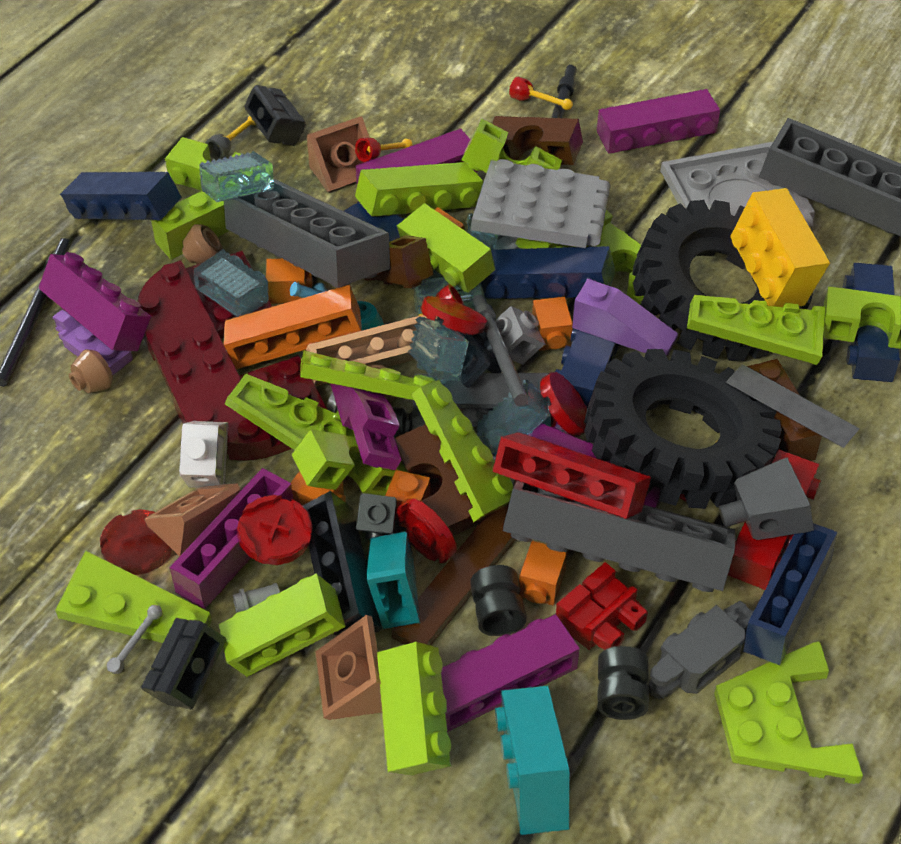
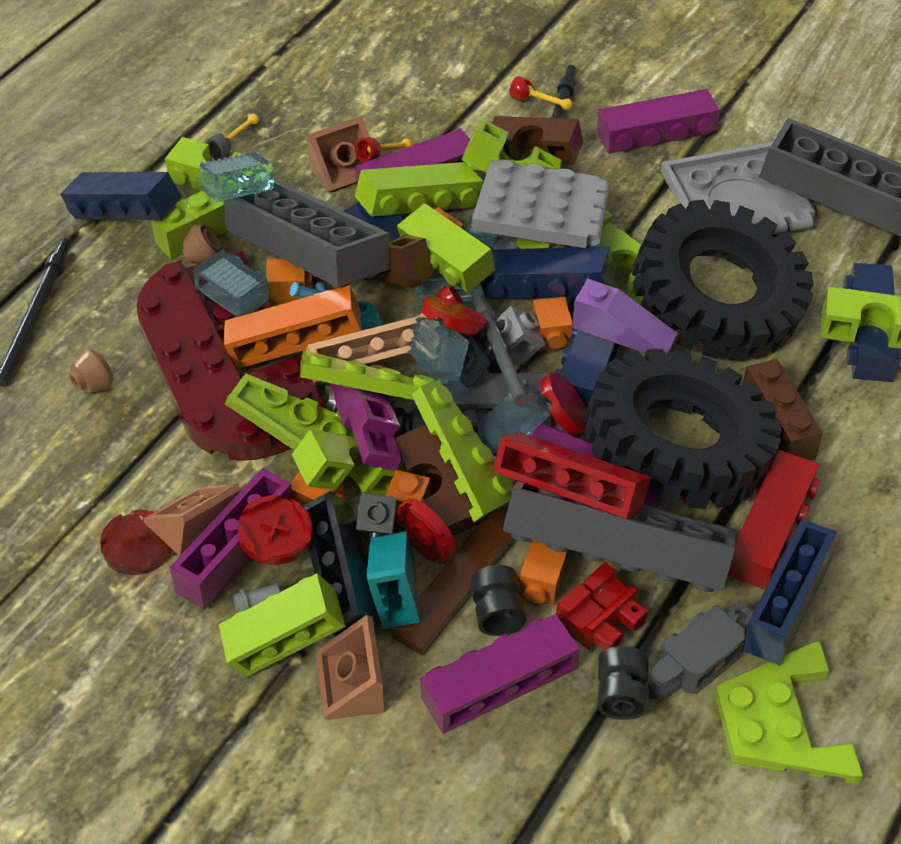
magenta brick [39,252,151,351] -> none
medium lavender hinge [52,310,133,375] -> none
lime wing [55,551,212,643] -> none
light grey hinge [107,605,162,674] -> none
black brick [141,618,227,710] -> none
white torso [179,421,229,488] -> none
black brick [244,85,306,146] -> none
lime brick [377,642,451,775] -> none
teal wedge [495,686,569,835] -> none
lime wing [687,295,825,365] -> none
dark grey torso [719,458,814,540] -> none
flat silver sticker [726,364,860,448] -> none
yellow brick [730,188,830,307] -> none

